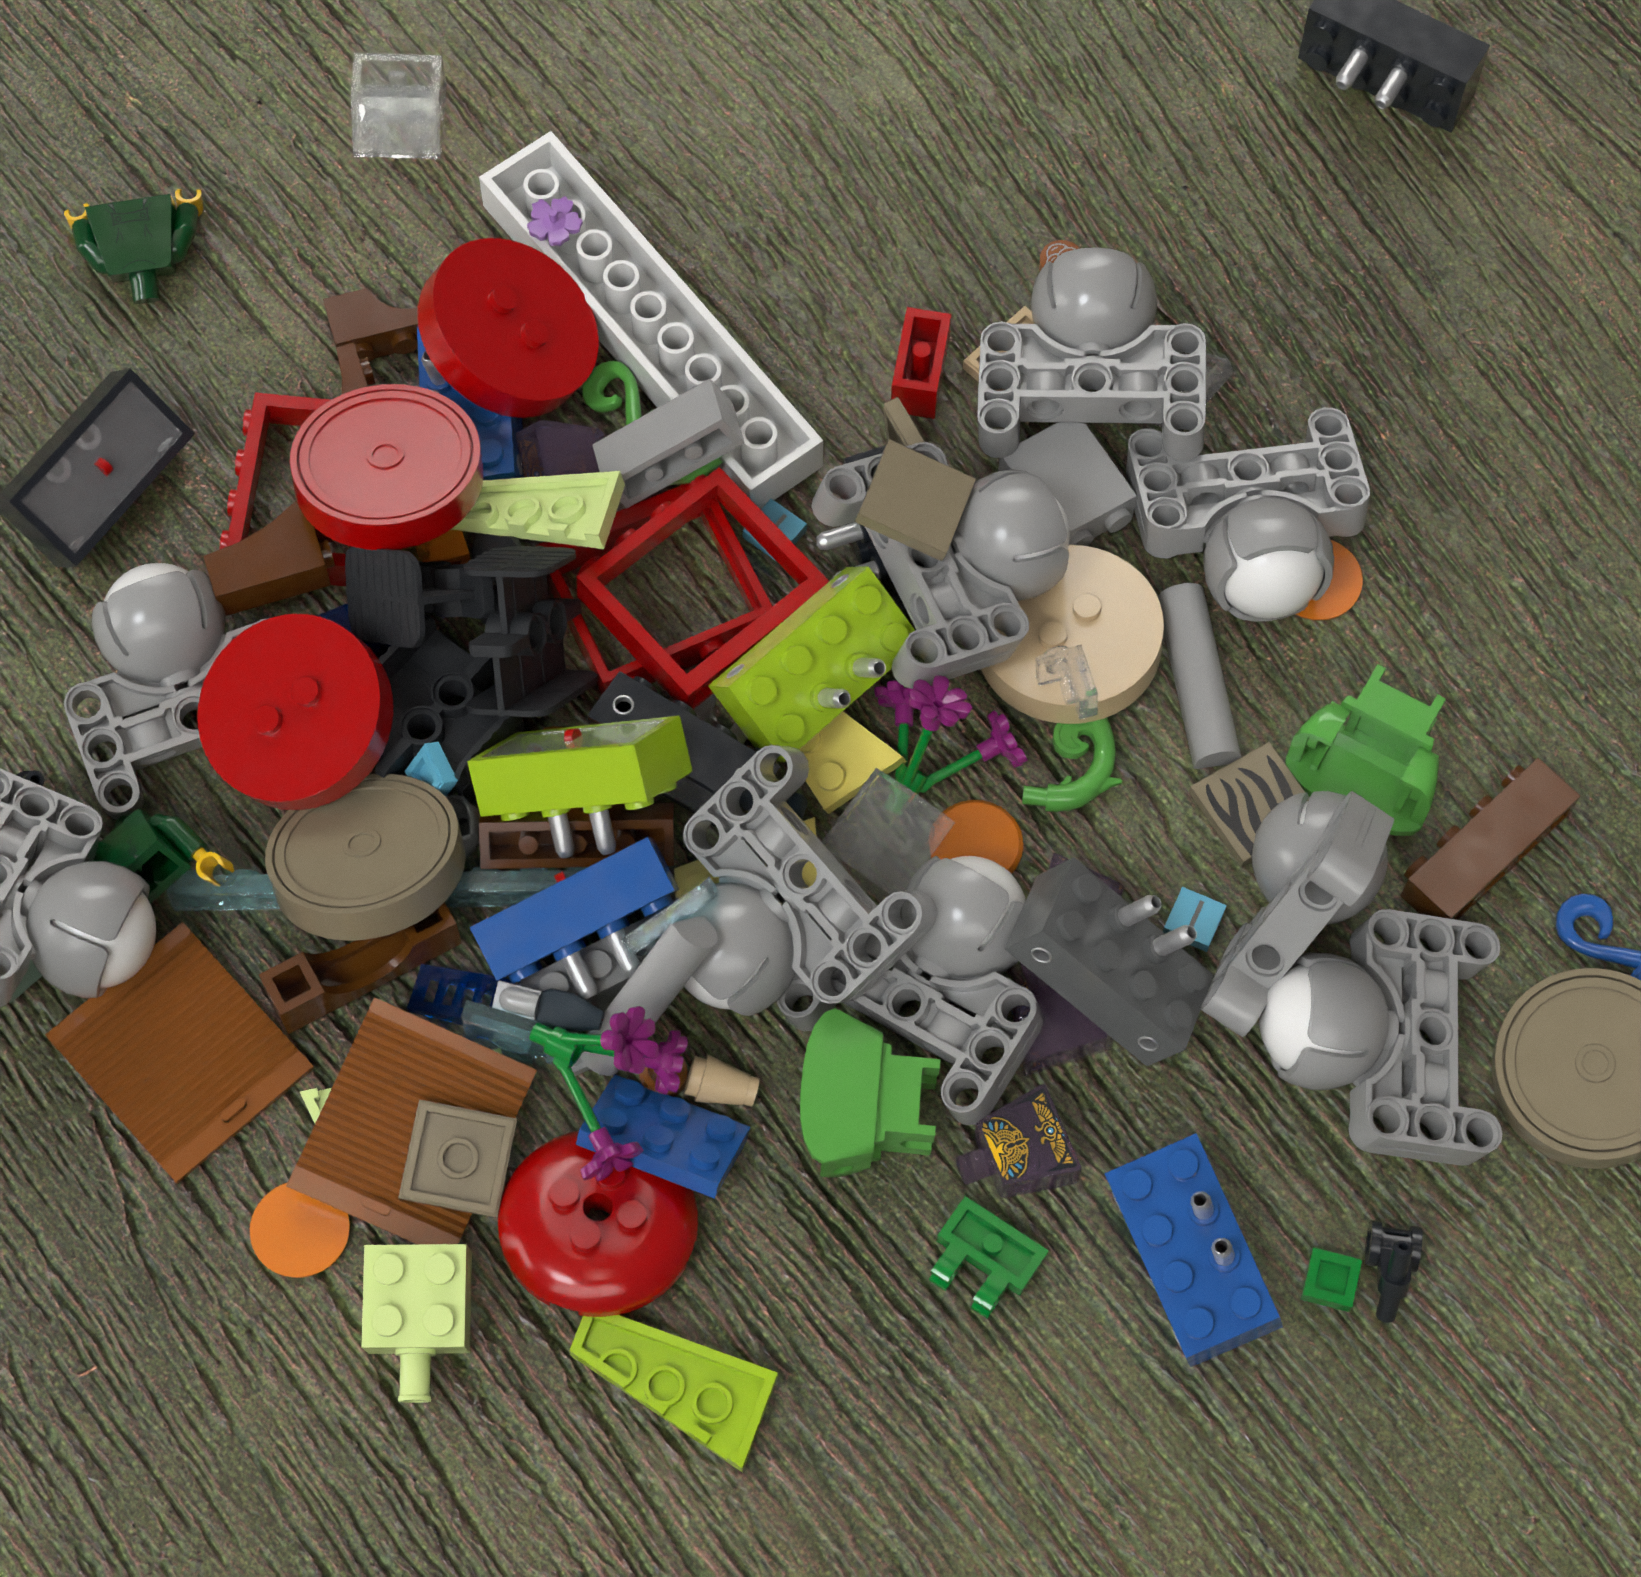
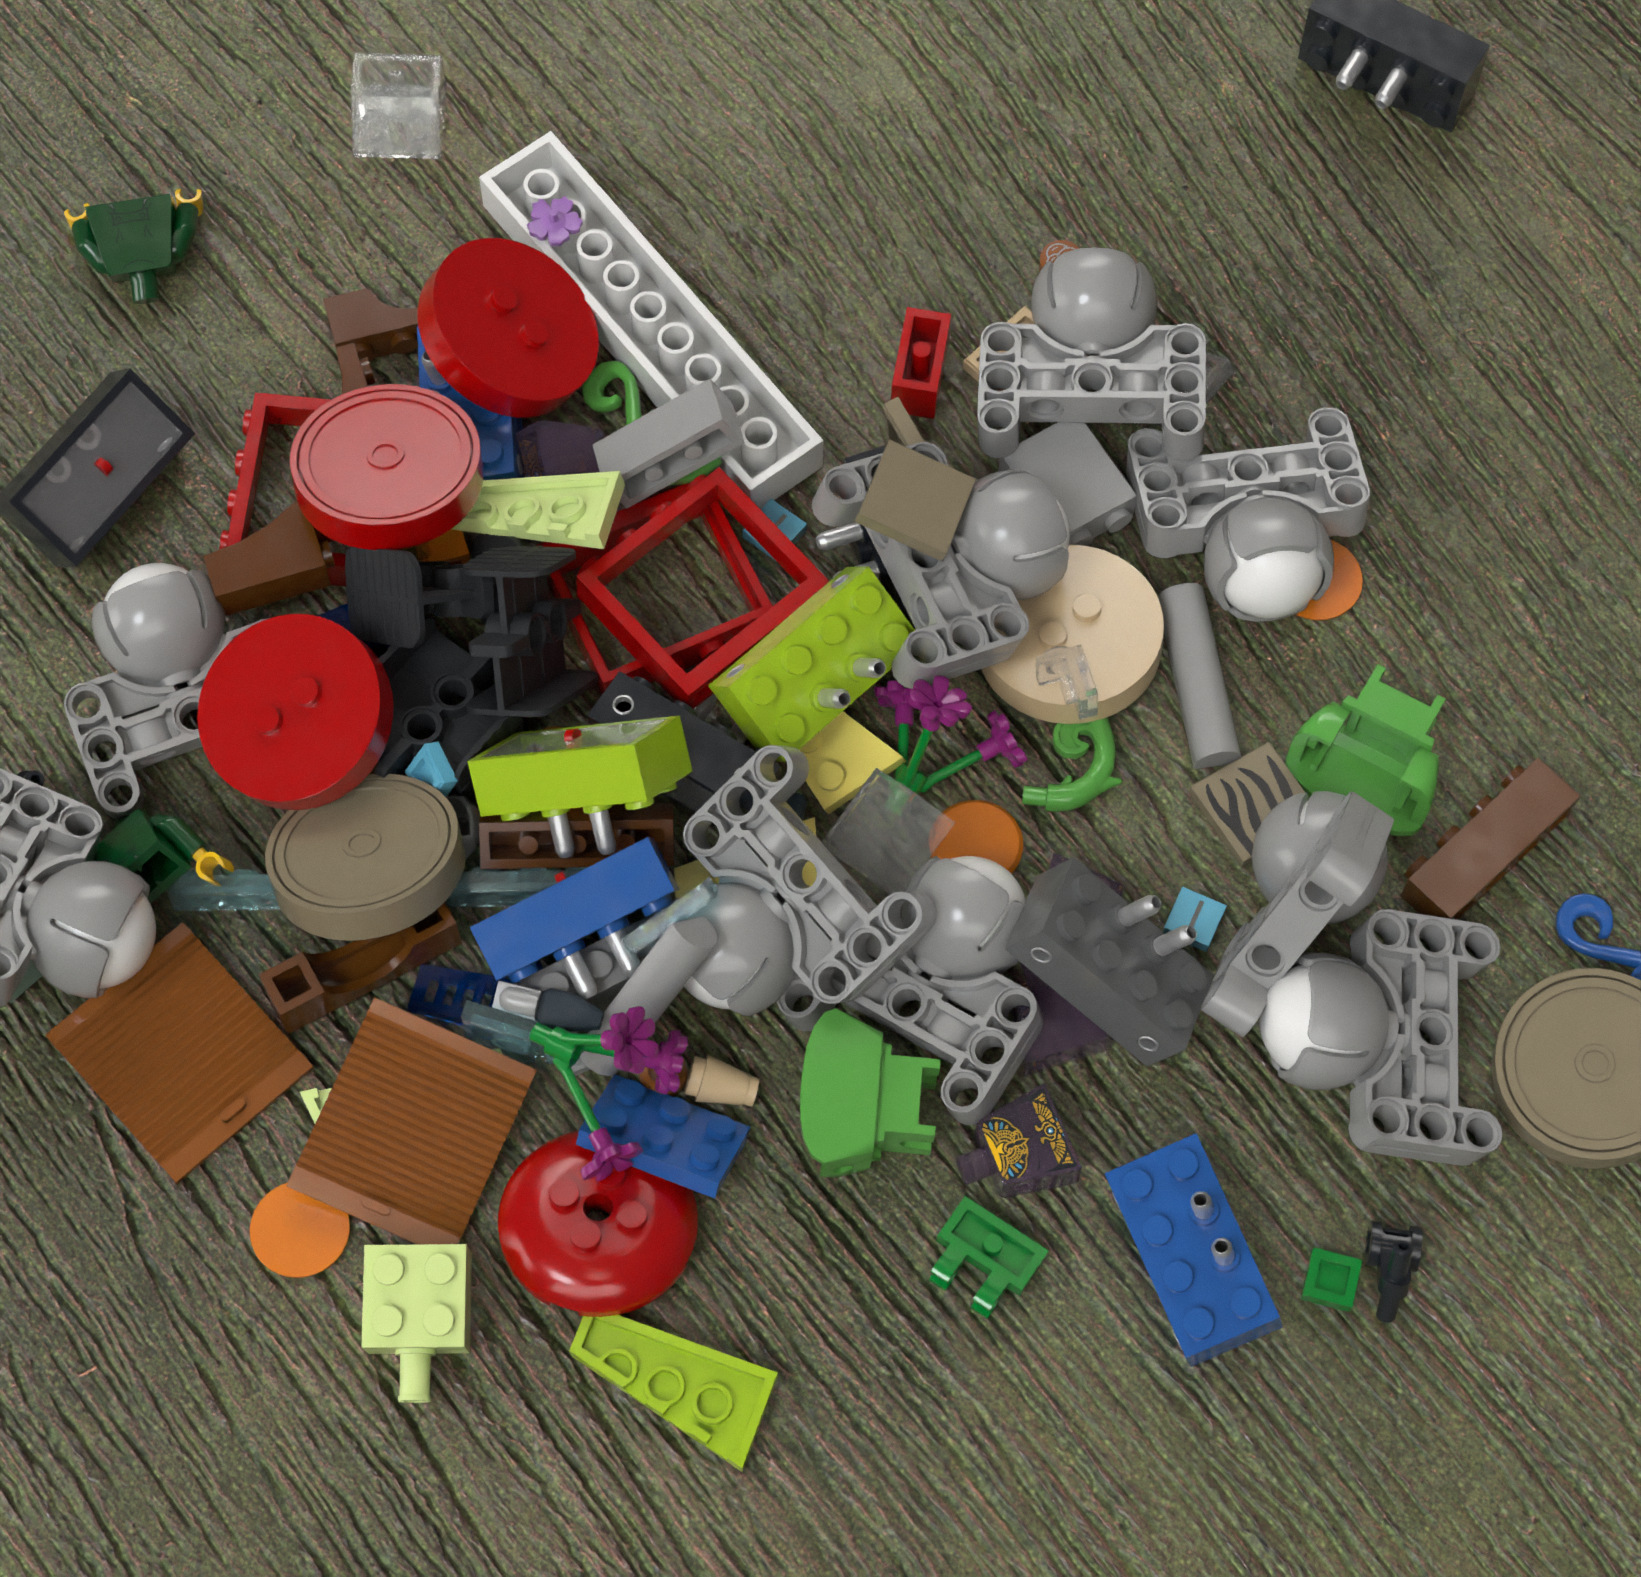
dark tan tile [398,1099,517,1218] -> none

